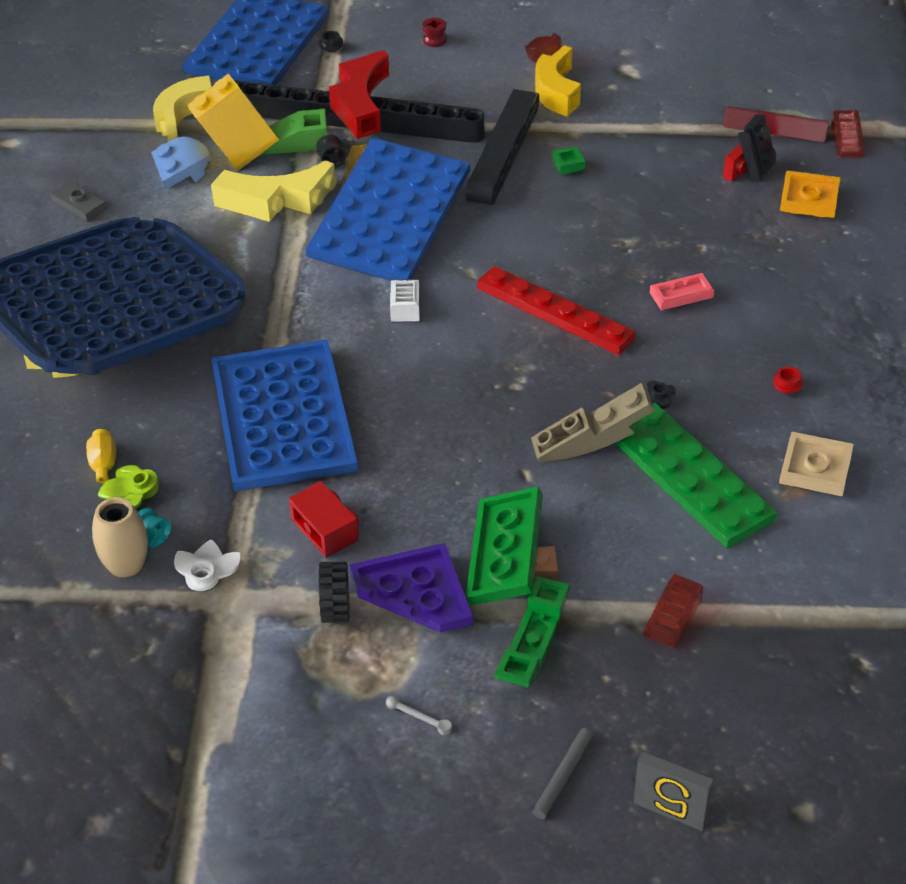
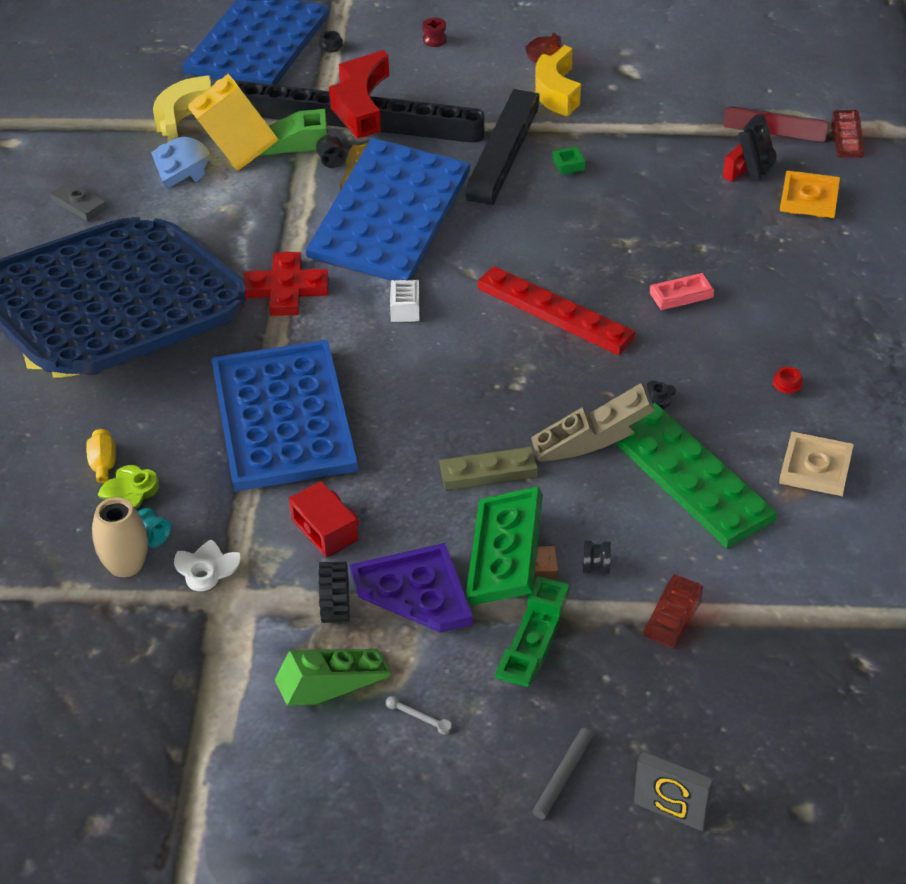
light yellow arch [211,161,337,222] -> none
none -> red plate [243,252,329,316]
none -> bright green slope [275,648,392,706]
none -> olive plate [439,447,538,491]
none -> black wheel [583,540,611,574]

